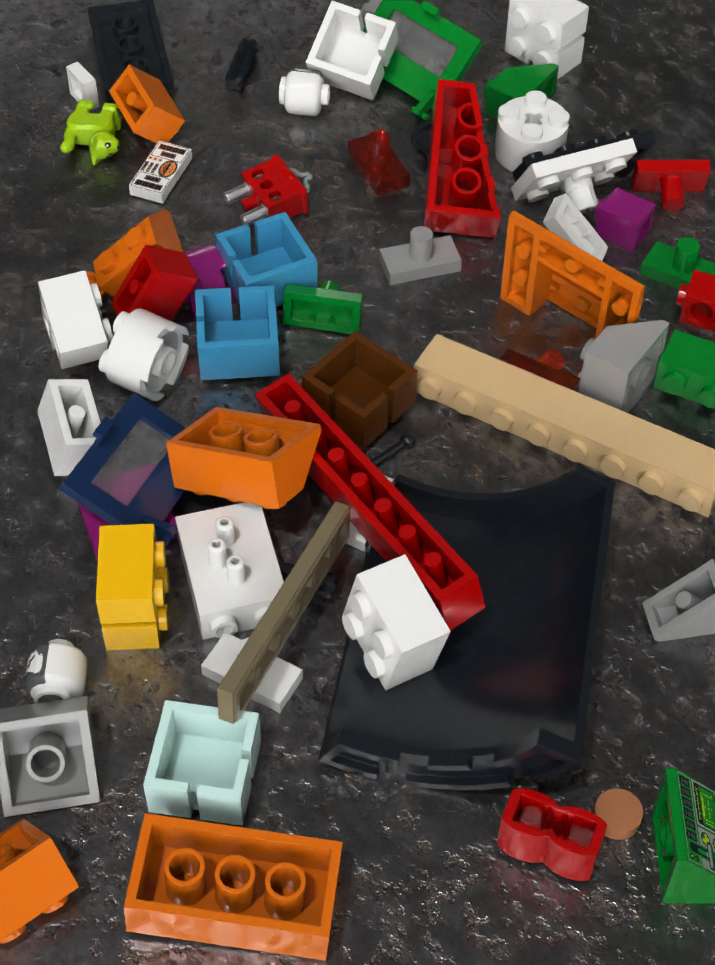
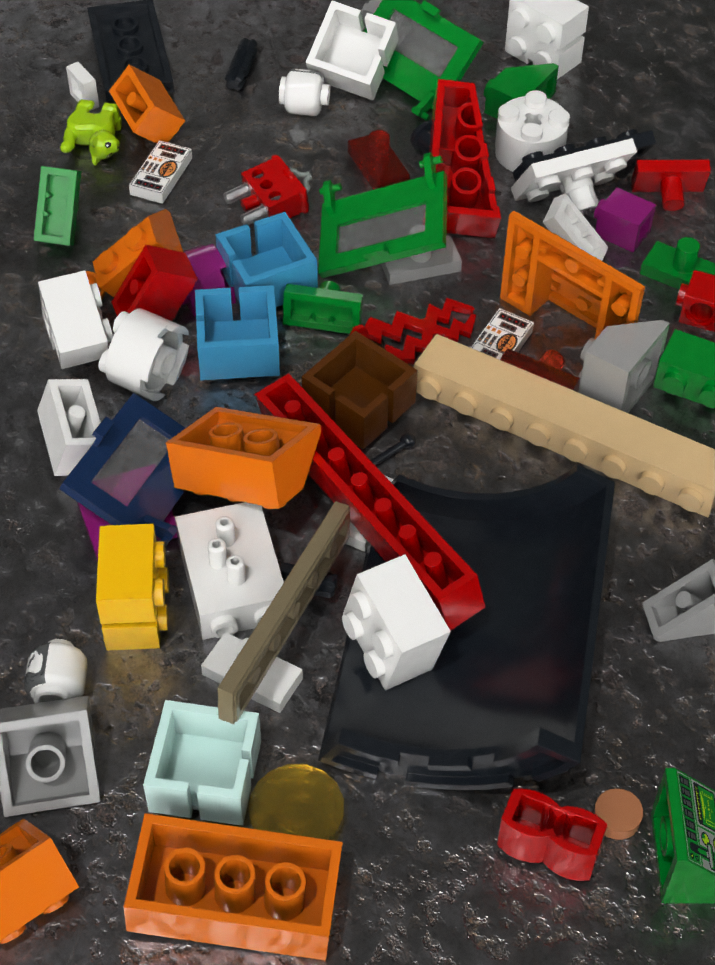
none -> tile [34,166,82,246]
none -> clear yellow tile [249,764,344,840]
none -> green piece [318,152,447,278]
none -> red piece [350,297,476,364]
none -> tile [471,308,534,364]

